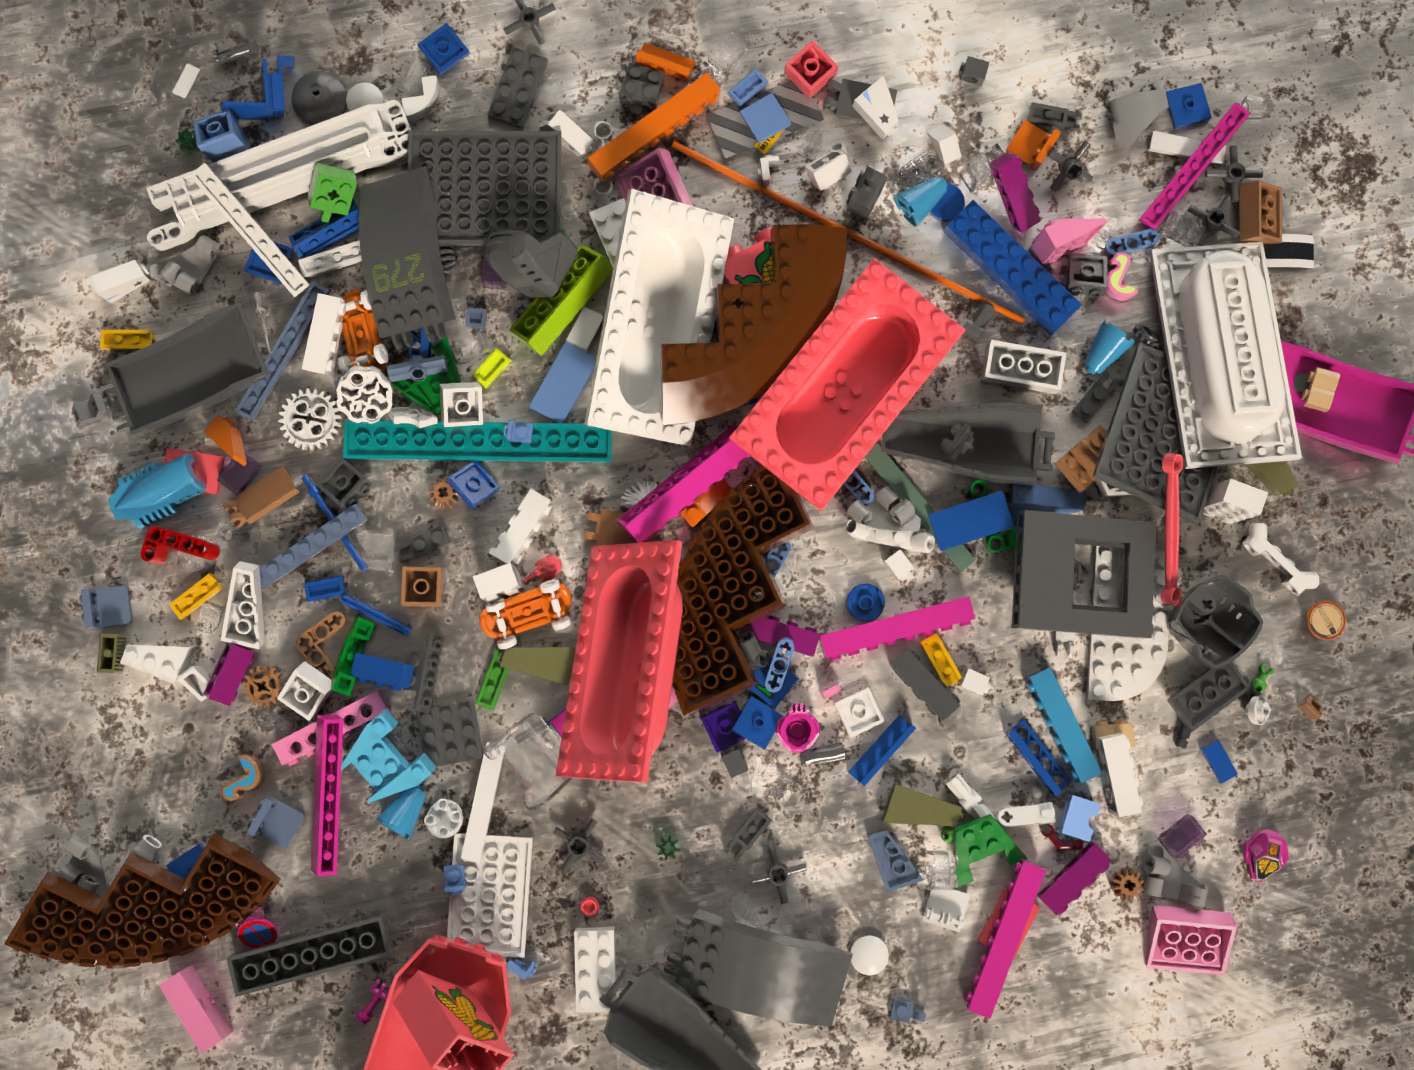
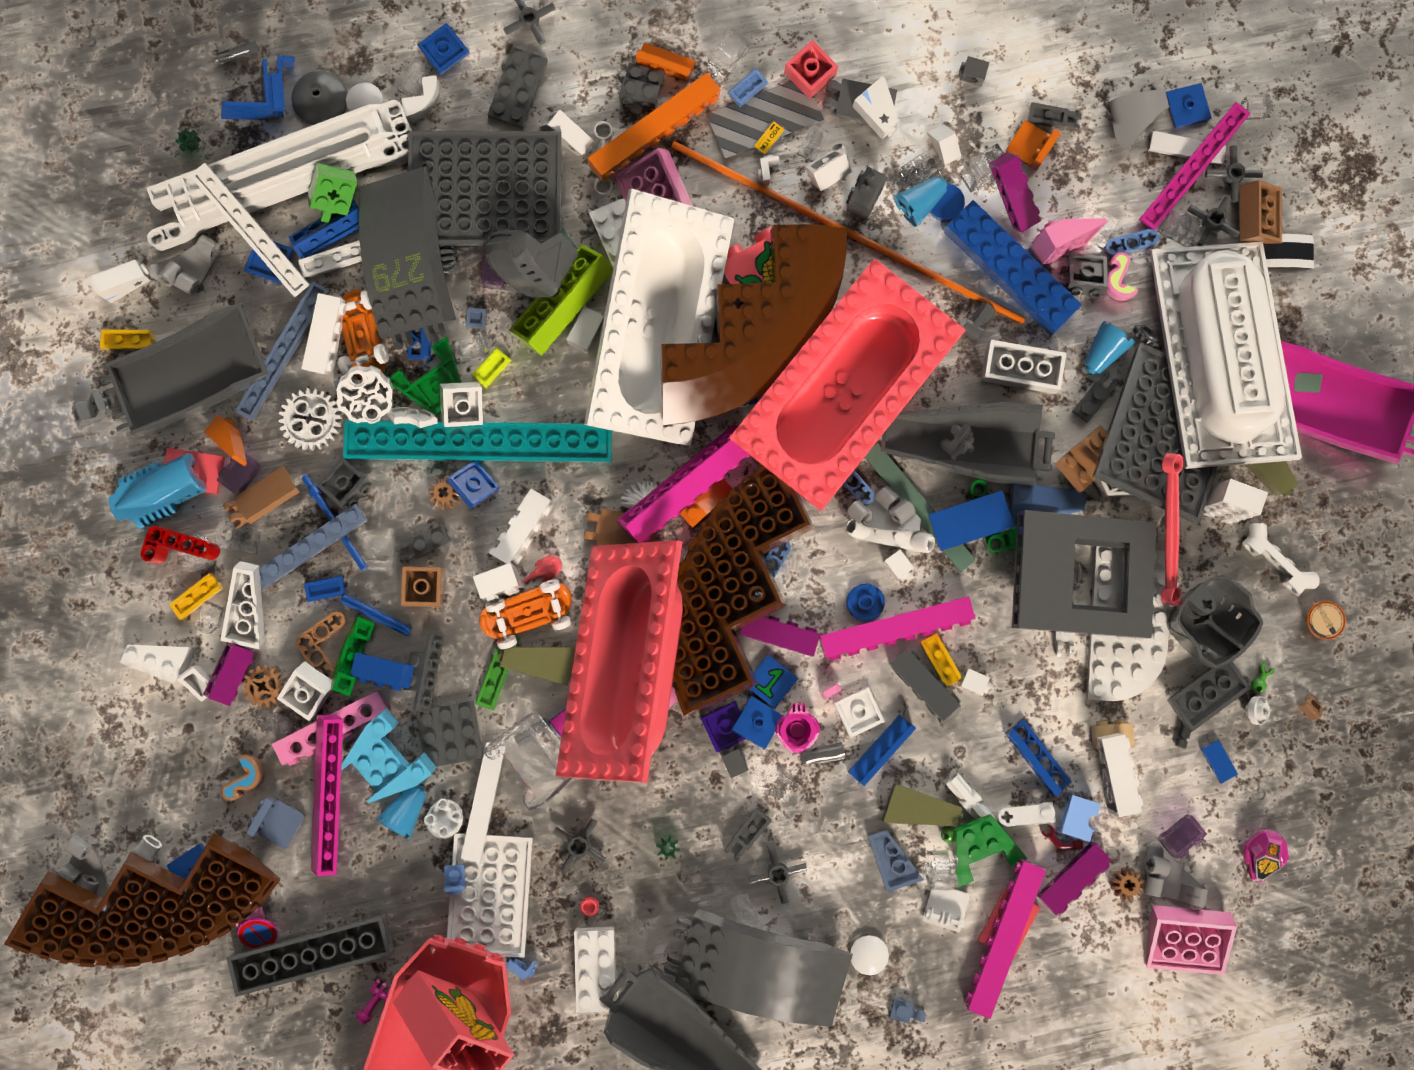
sand blue bracket [79,585,132,629] -> none
olive brick [97,633,127,673] -> none
bright pink brick [159,965,234,1054] -> none
white sticker [172,64,200,98] -> none
medium blue slope [193,108,251,163] -> none
clear sword [253,292,271,358] -> none
sand blue piece [387,355,448,382] -> none
medium blue bracket [504,420,534,444] -> none
medium blue tile [529,341,596,423] -> none
dark grey piece [738,631,770,667] -> none
medium blue tile [740,93,791,143] -> none
medium blue beam [765,637,794,692] -> none
dark azure brick [1025,667,1102,783] -> none
dark grey bar [1047,140,1093,192] -> none
tan brick [1301,367,1340,412] -> none

